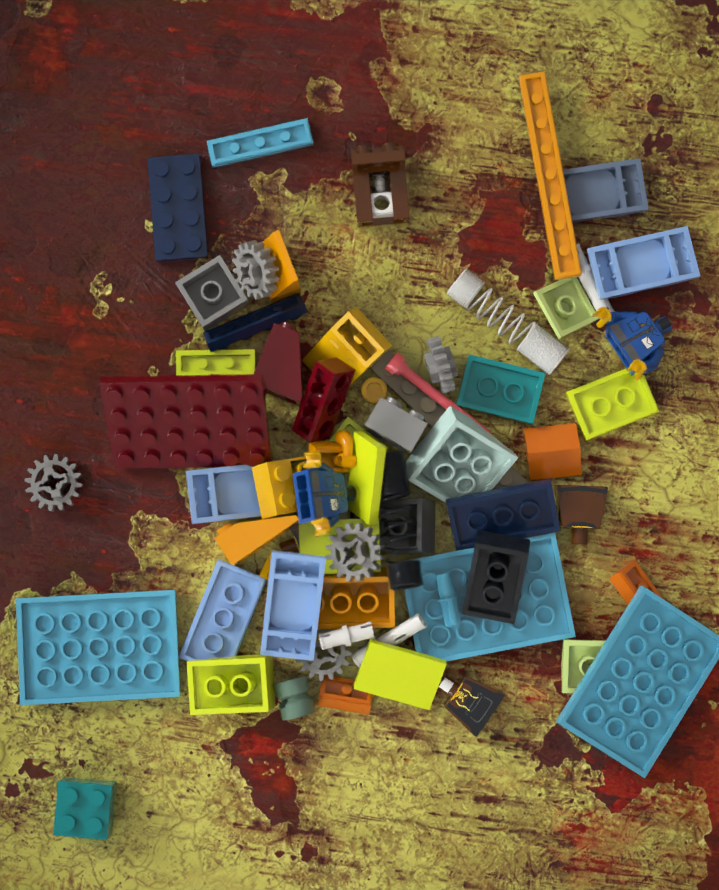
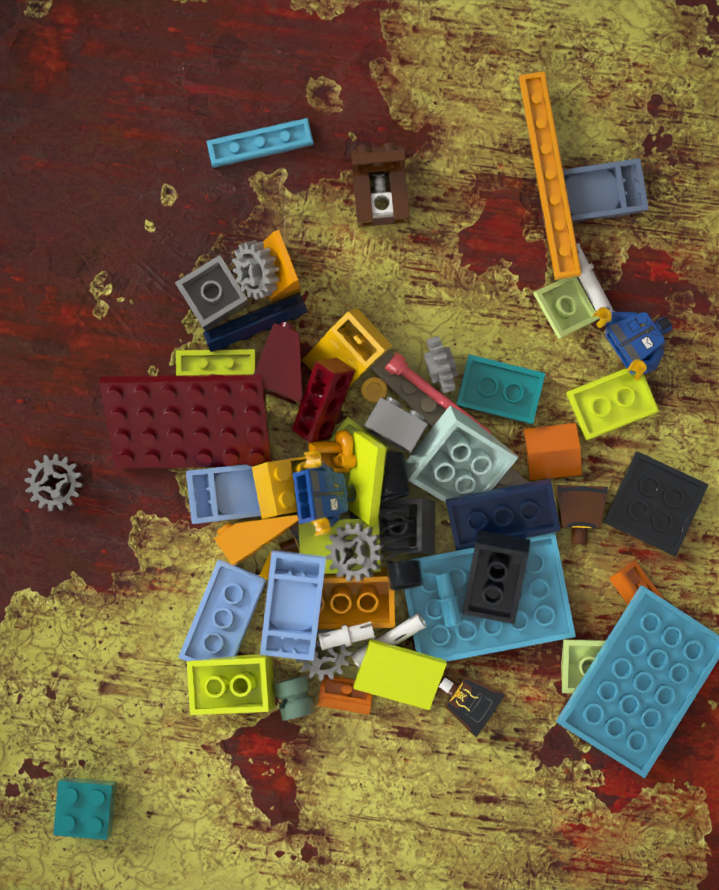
medium azure plate [16,590,181,705] -> none
dark blue plate [147,153,208,262] -> none
white piece [447,269,569,375] -> none
light blue slope [587,226,700,300] -> none
none -> black plate [602,451,709,556]

